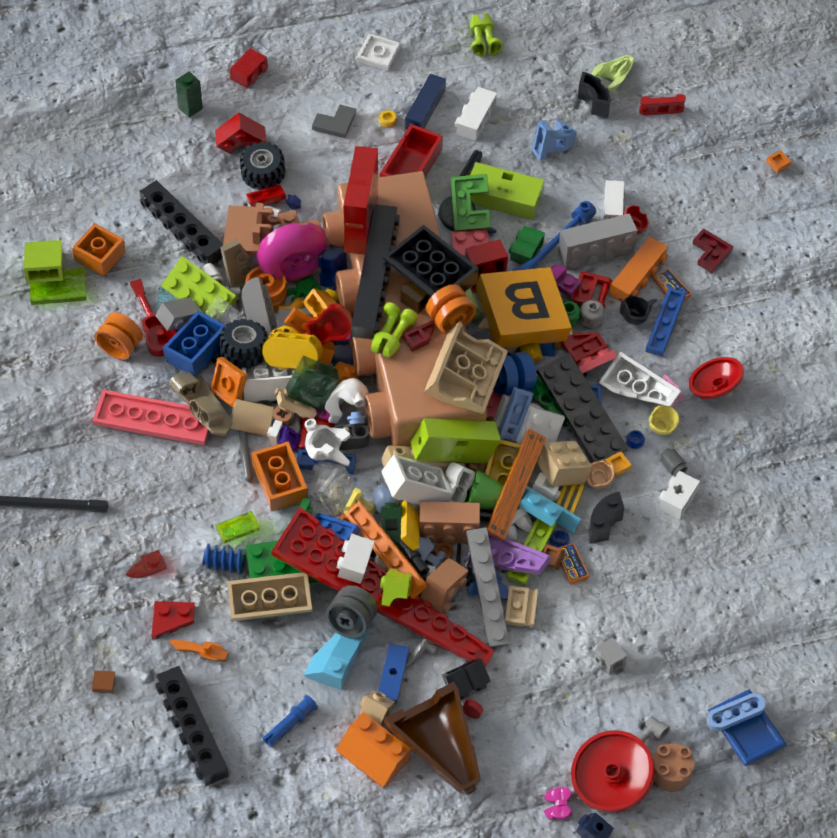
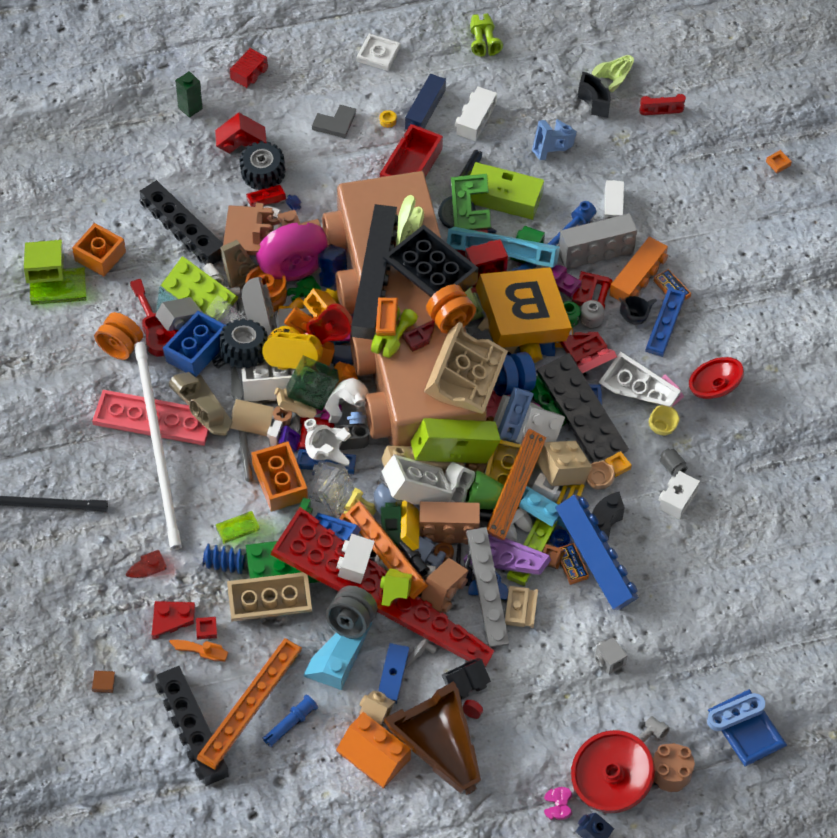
orange tile [211,357,247,407] -> none
red tile [343,146,378,255] -> none
dark brown brick [400,281,431,314] -> none
red hair [623,205,649,234] -> none
clear blue plate [626,430,645,449] -> none
dark red plate [692,228,734,273] -> none
none -> white piece [134,342,182,550]
none -> red plate [196,617,217,640]
none -> orange tile [197,638,302,770]
none -> orange tile [376,298,398,336]
none -> yellowish green animal [396,195,424,246]
none -> medium azure arch [446,227,560,267]
none -> blue brick [555,495,639,610]

